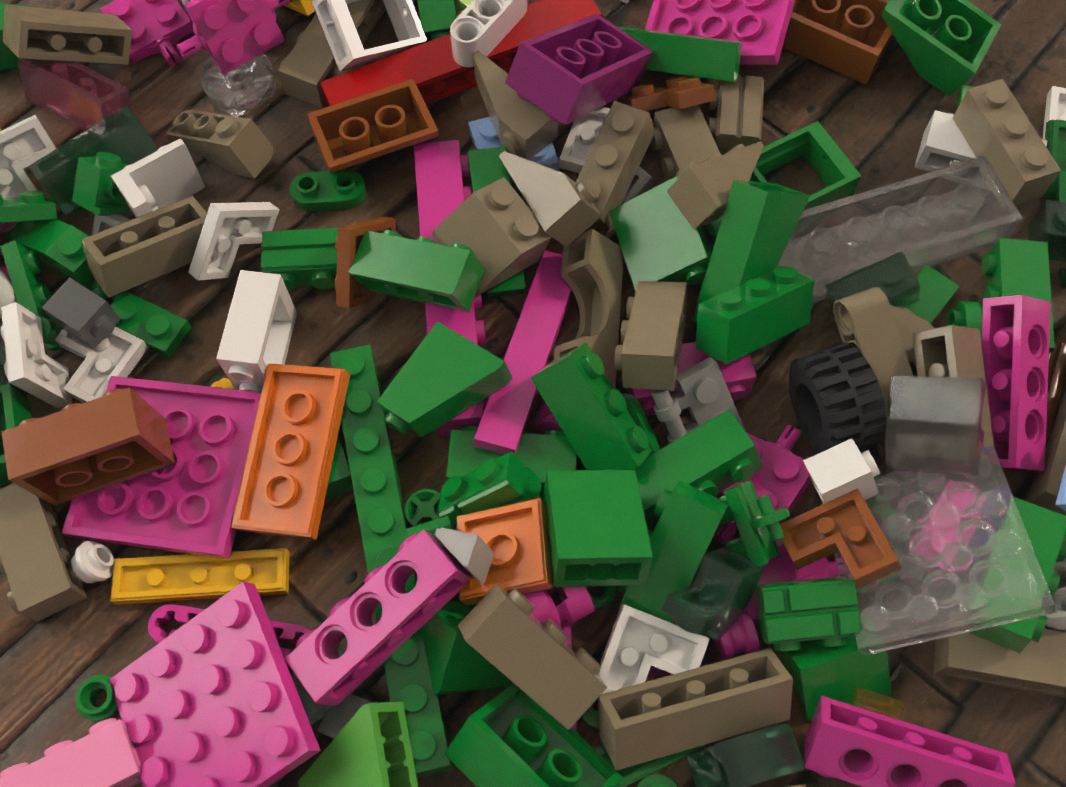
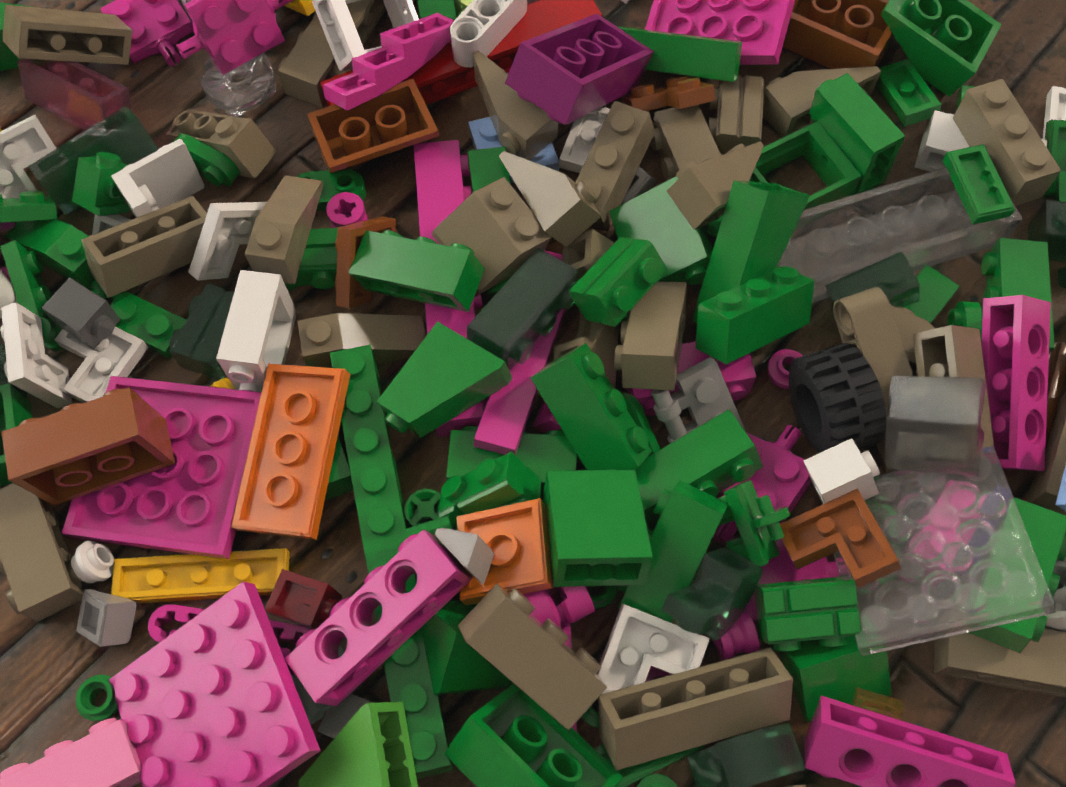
none -> light grey slope [76,589,137,647]
none -> clear green brick [170,283,234,380]
none -> green plate [173,133,240,187]
none -> dark tan slope [245,176,324,284]
none -> dark red bracket [265,569,342,630]
none -> dark tan slope [297,313,426,368]
none -> dark pink slope [323,13,454,110]
none -> dark pink wheel [326,192,368,228]
none -> clear green brick [467,248,578,371]
none -> green brick [569,237,667,327]
none -> dark tan slope [763,66,881,138]
none -> dark pink plate [767,349,803,389]
none -> green slope [809,73,905,198]
none -> green plate [876,59,942,127]
none -> green plate [943,144,1015,225]

